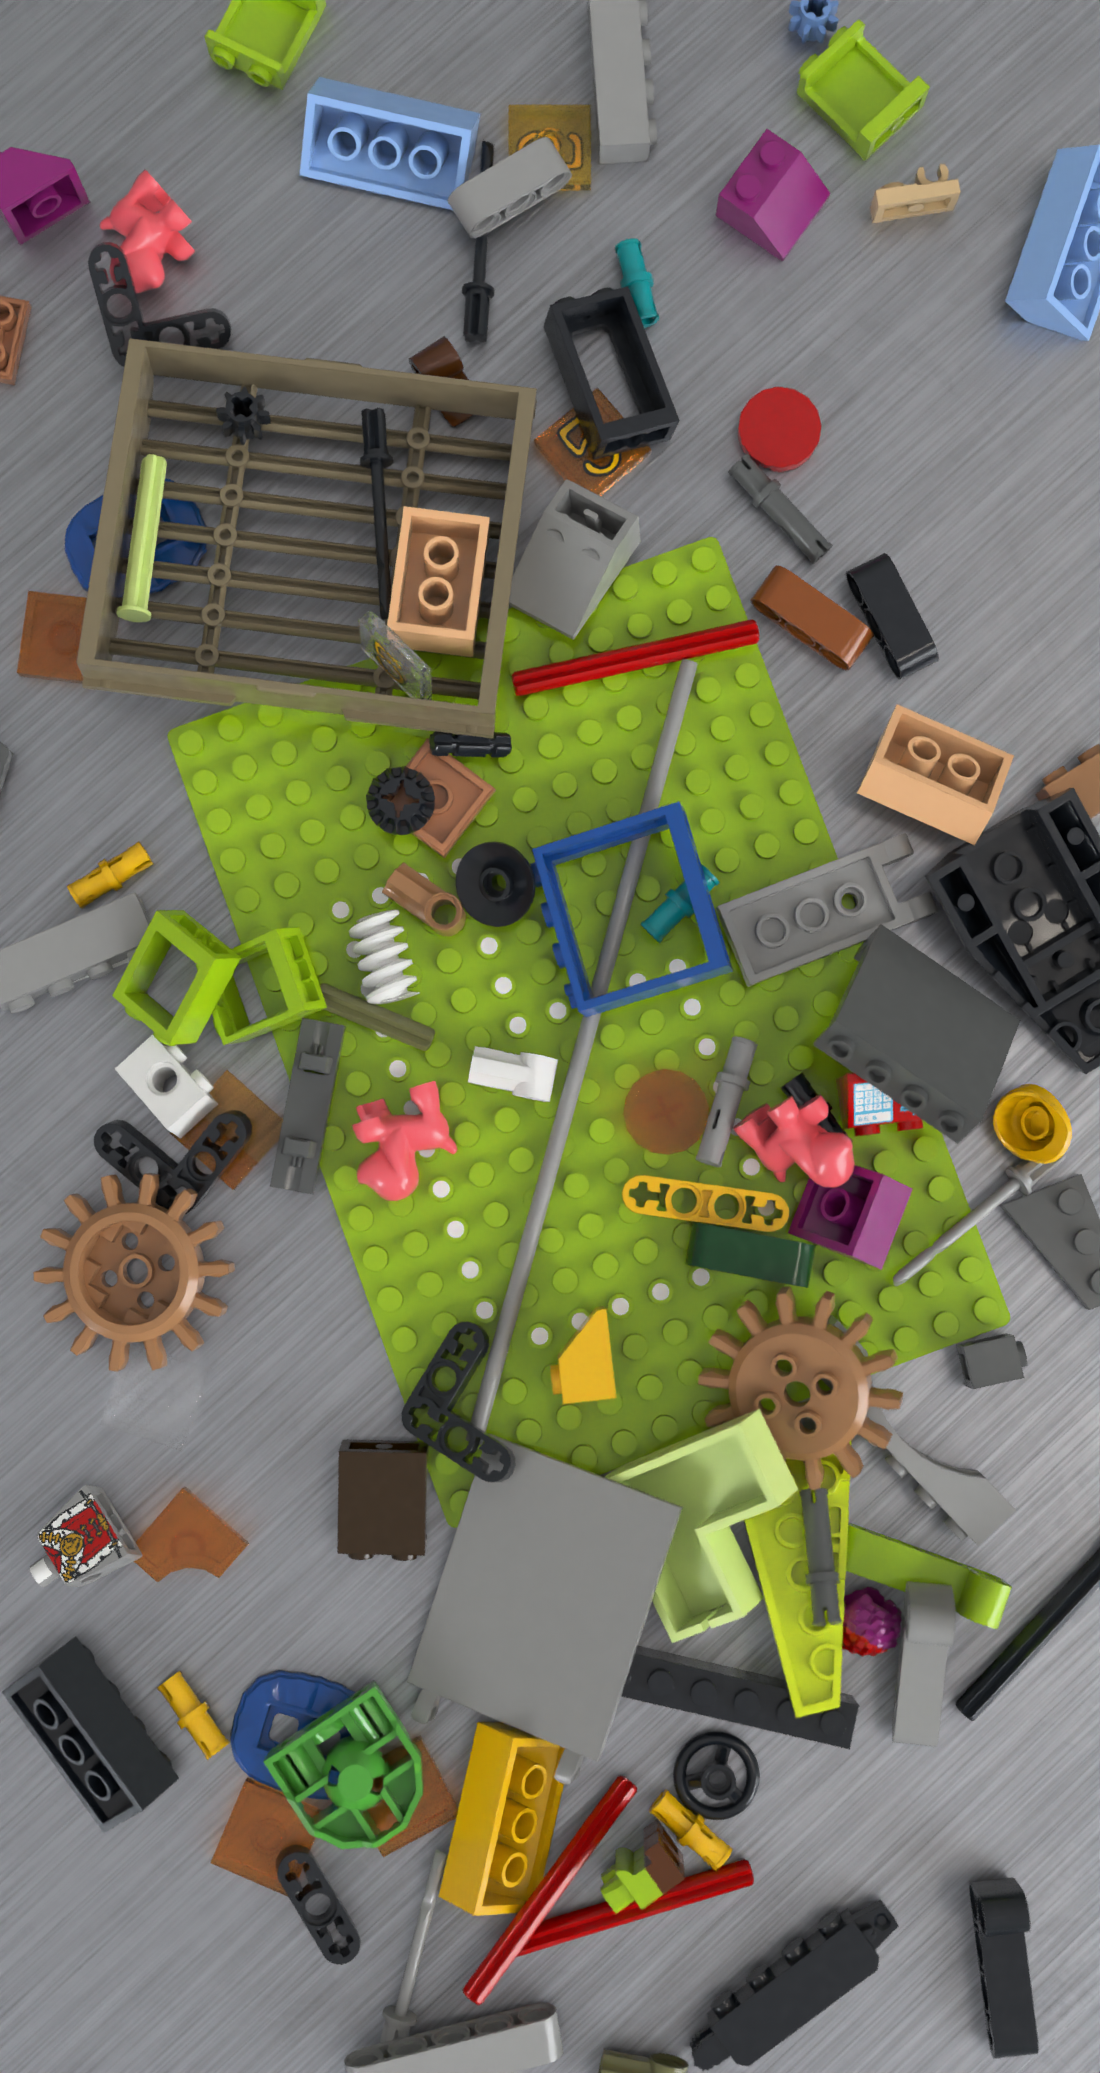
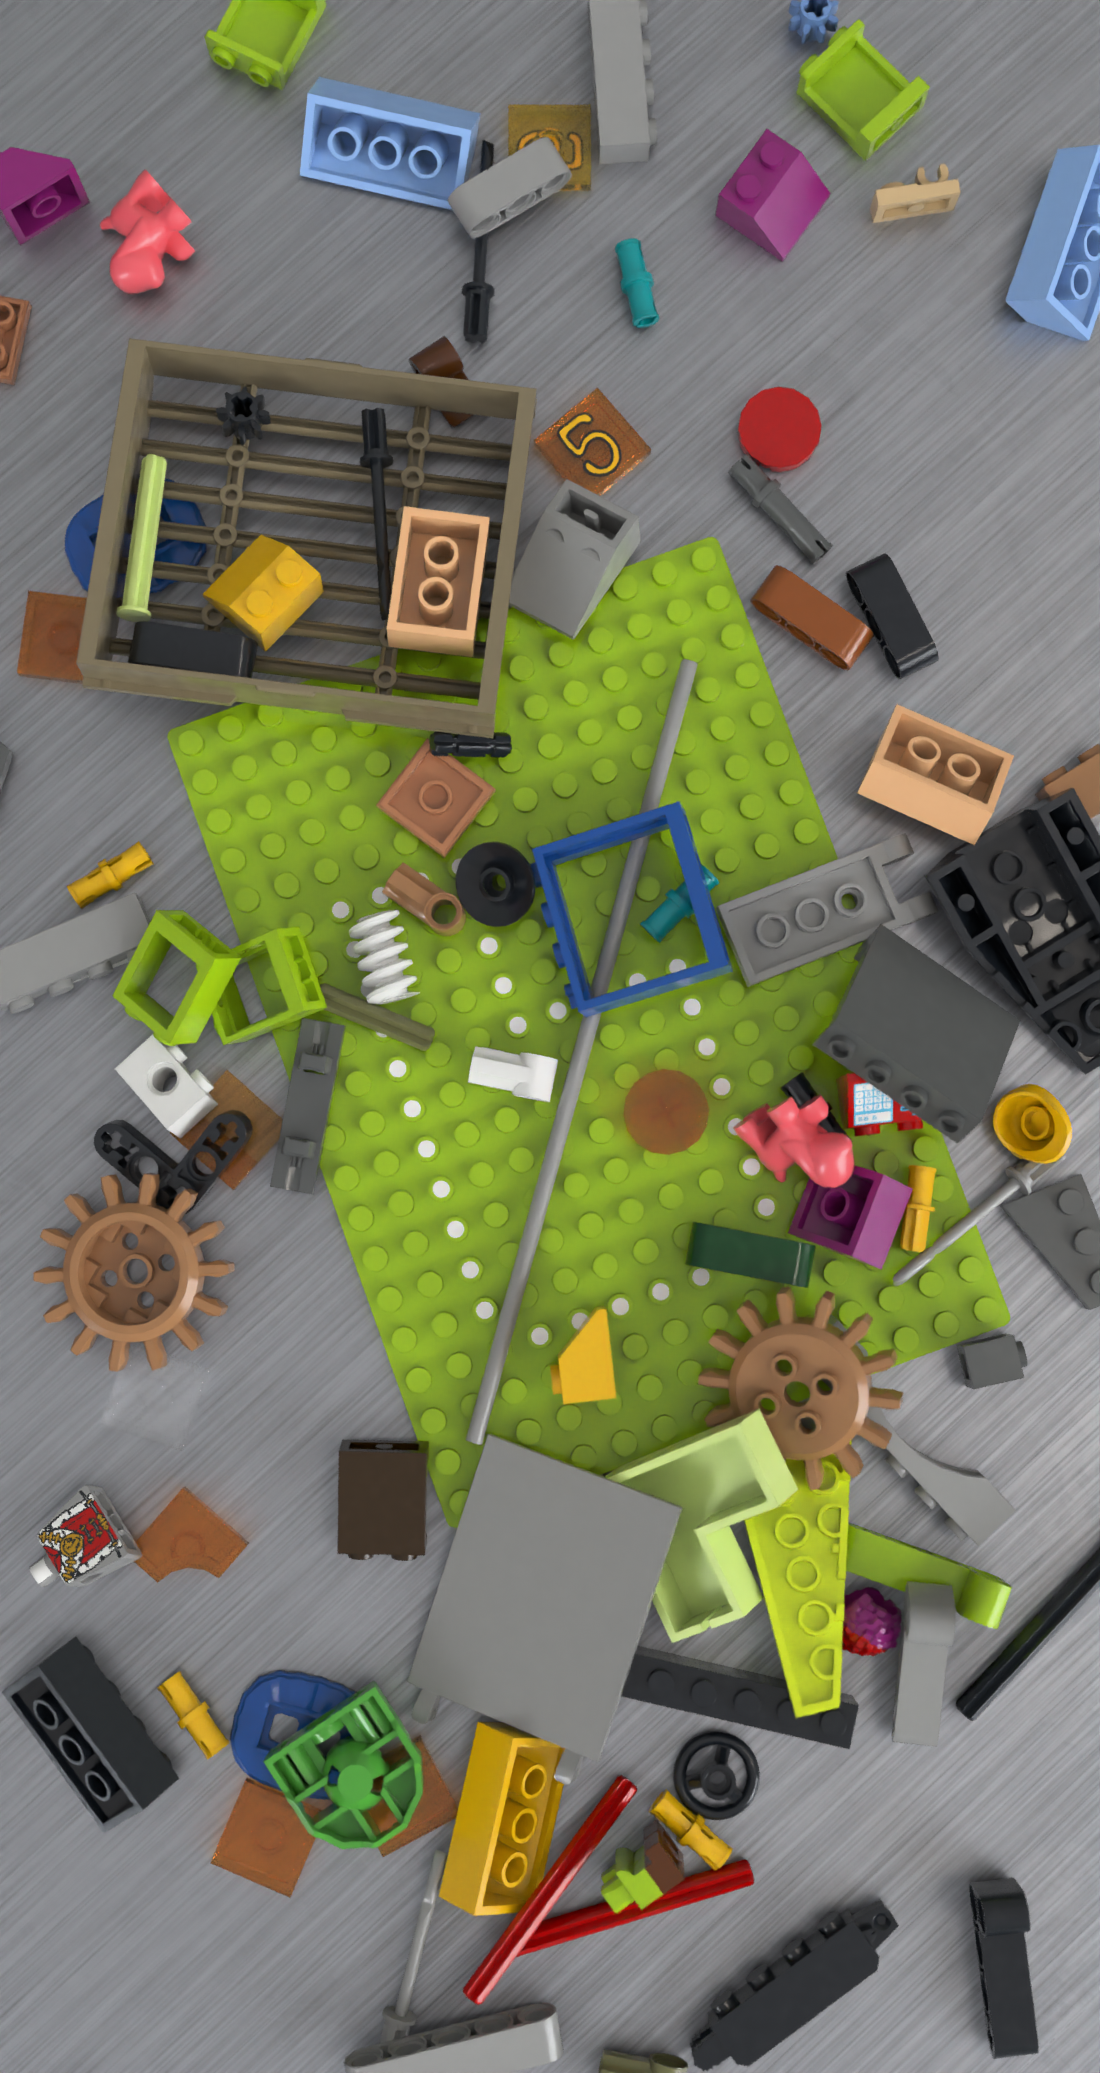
black beam [88,242,231,367] -> none
black beam [275,1845,361,1965] -> none
coral animal [352,1081,458,1201] -> none
clear tile [358,610,432,700] -> none
black gear [366,766,435,835] -> none
black beam [401,1322,516,1483] -> none
red axle [512,619,760,696] -> none
black piece [543,286,680,460] -> none
yellow beam [622,1175,789,1232] -> none
light grey pin [695,1036,758,1167] -> none
dark grey pin [799,1488,842,1626] -> none
none -> black beam [128,621,258,678]
none -> yellow slope [202,535,324,652]
none -> yellow axle [900,1165,937,1252]

